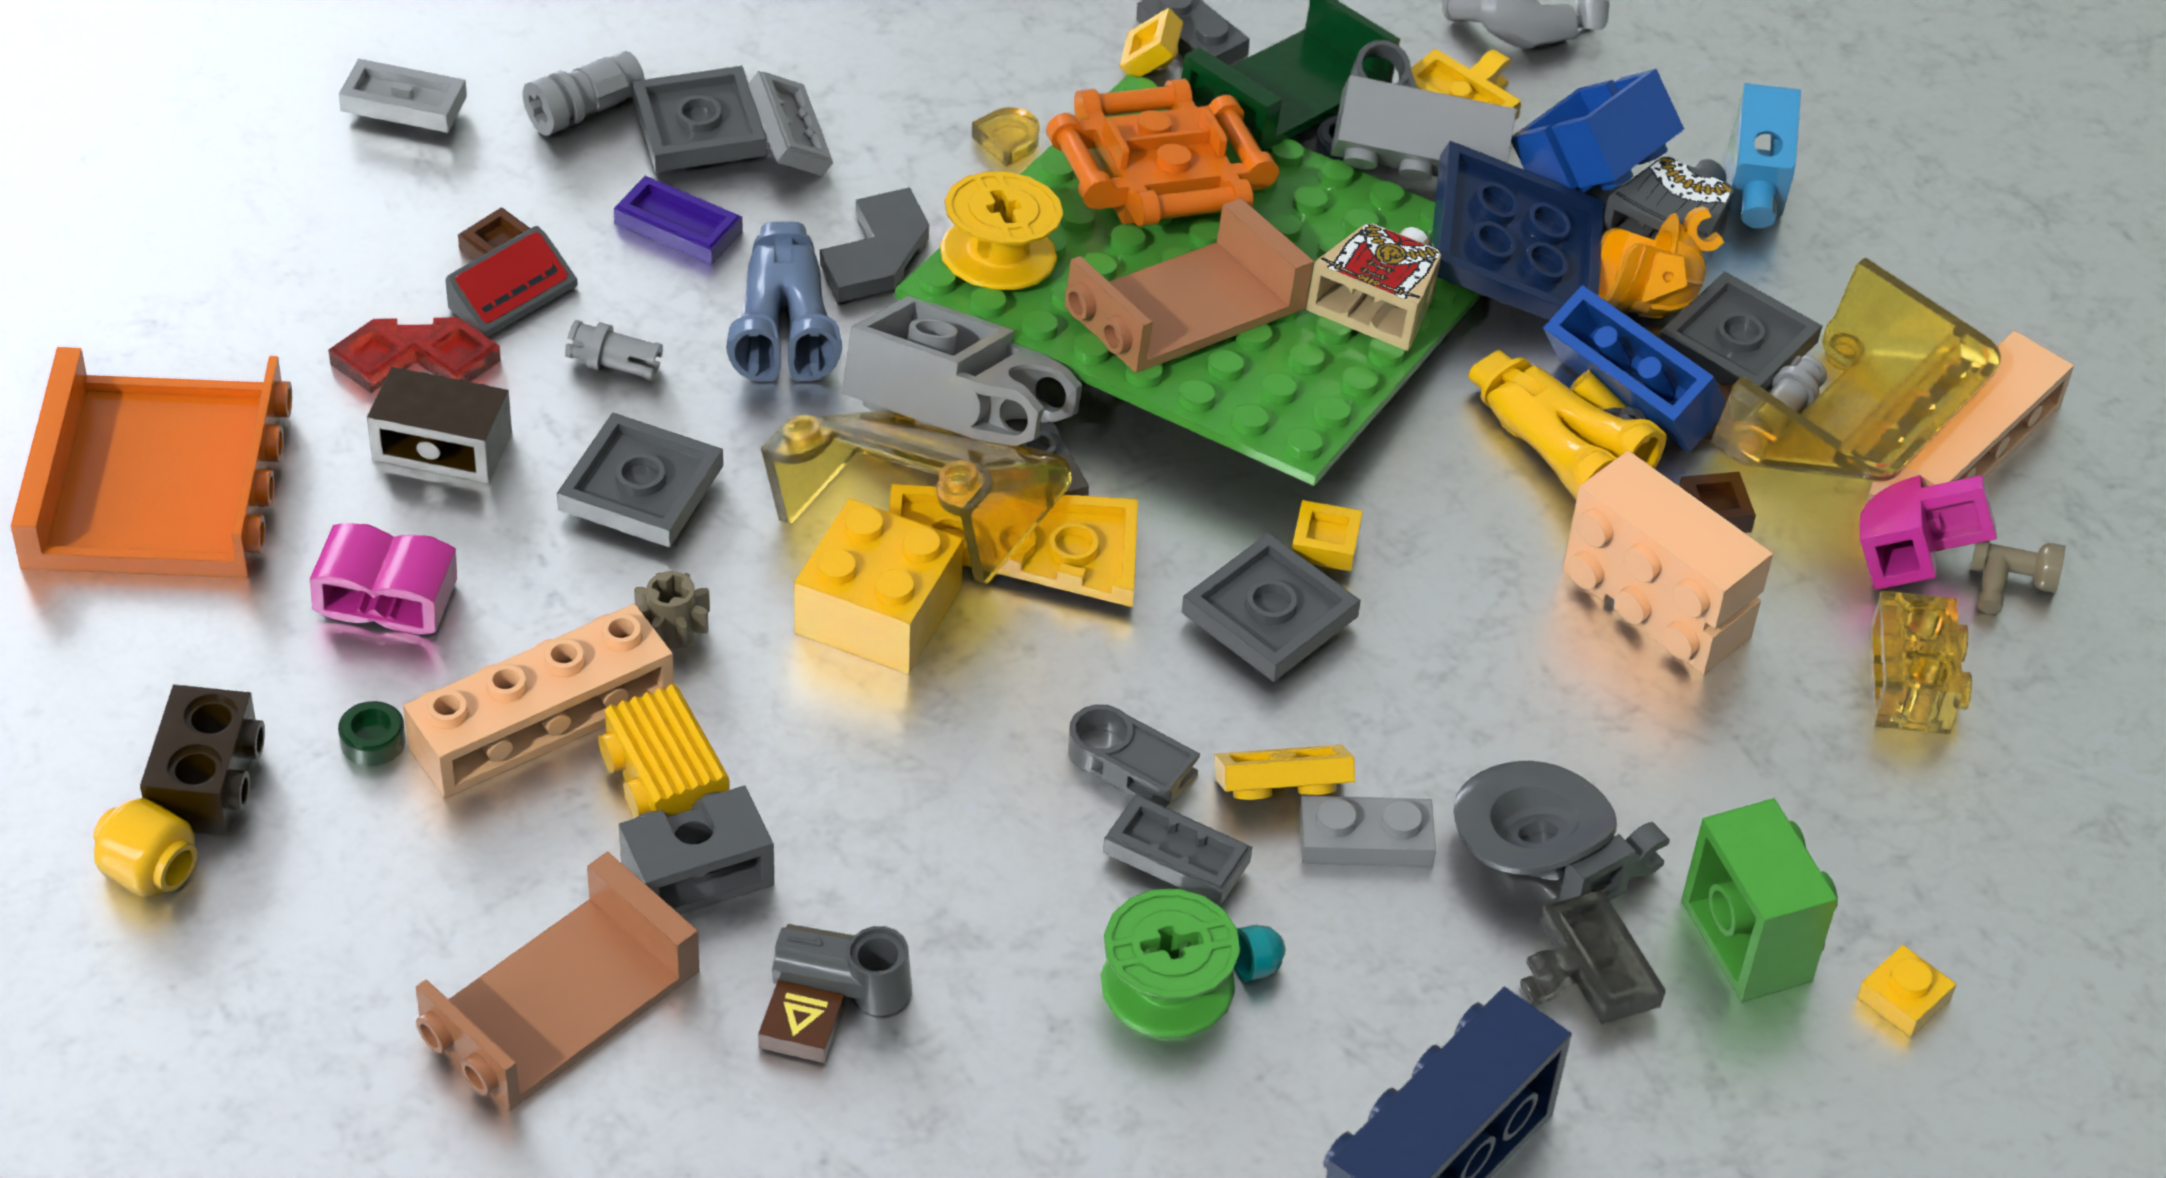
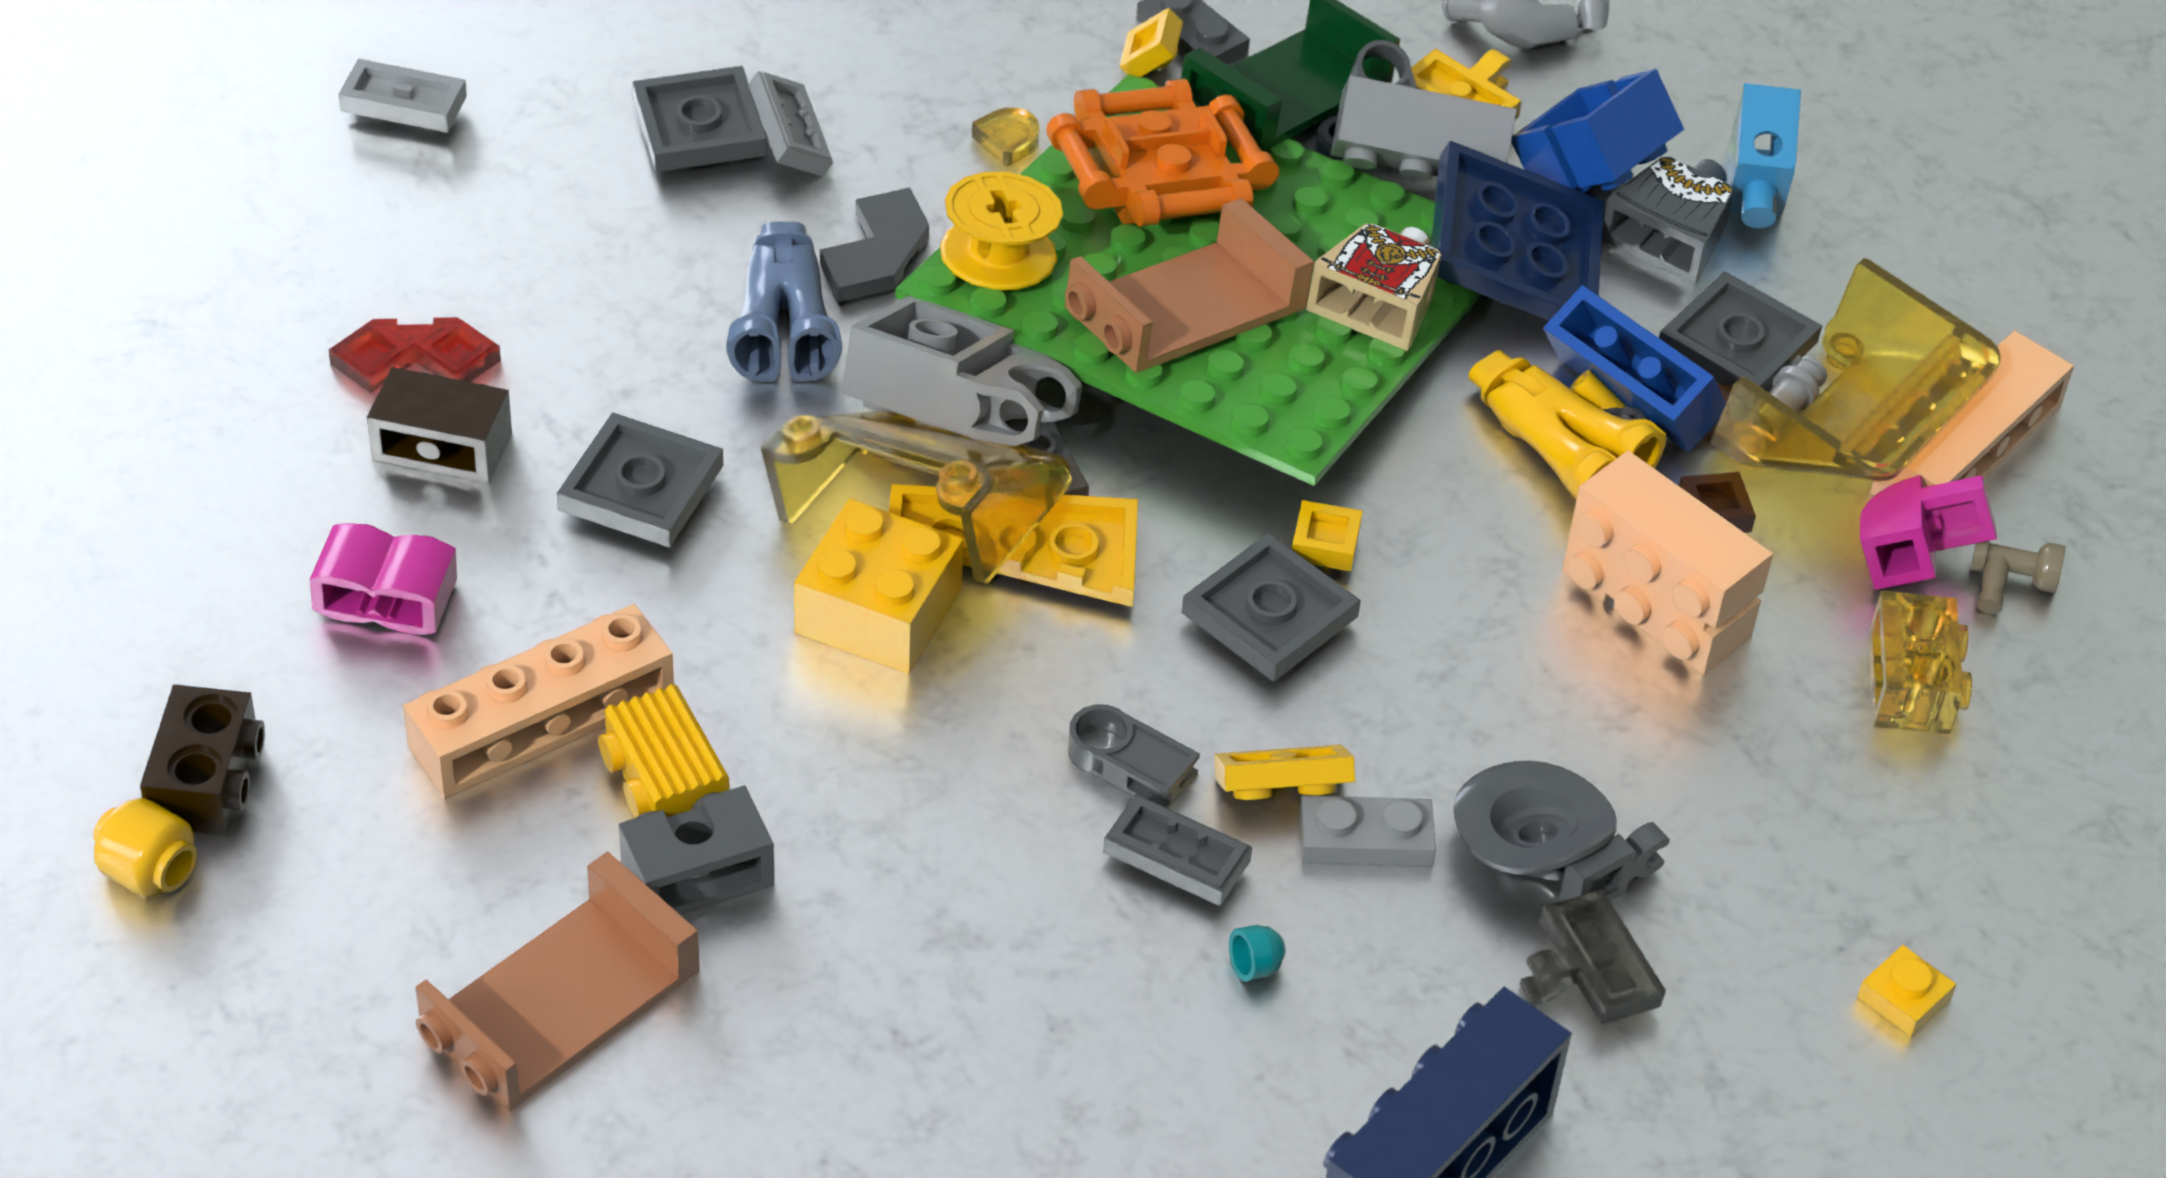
orange panel [10,347,292,578] -> none
dark green tile [338,701,406,766] -> none
slope [445,226,578,339] -> none
reddish brown tile [458,207,530,260] -> none
light grey axle [523,51,645,136] -> none
light grey pin [565,320,663,381] -> none
dark purple tile [613,175,743,265] -> none
dark tan gear [634,571,710,649] -> none
reddish brown tile [758,980,844,1063] -> none
dark grey piece [772,924,912,1016] -> none
bright green piece [1100,889,1240,1038] -> none
light orange helmet [1599,206,1724,319] -> none
bright green brick [1681,798,1838,1002] -> none

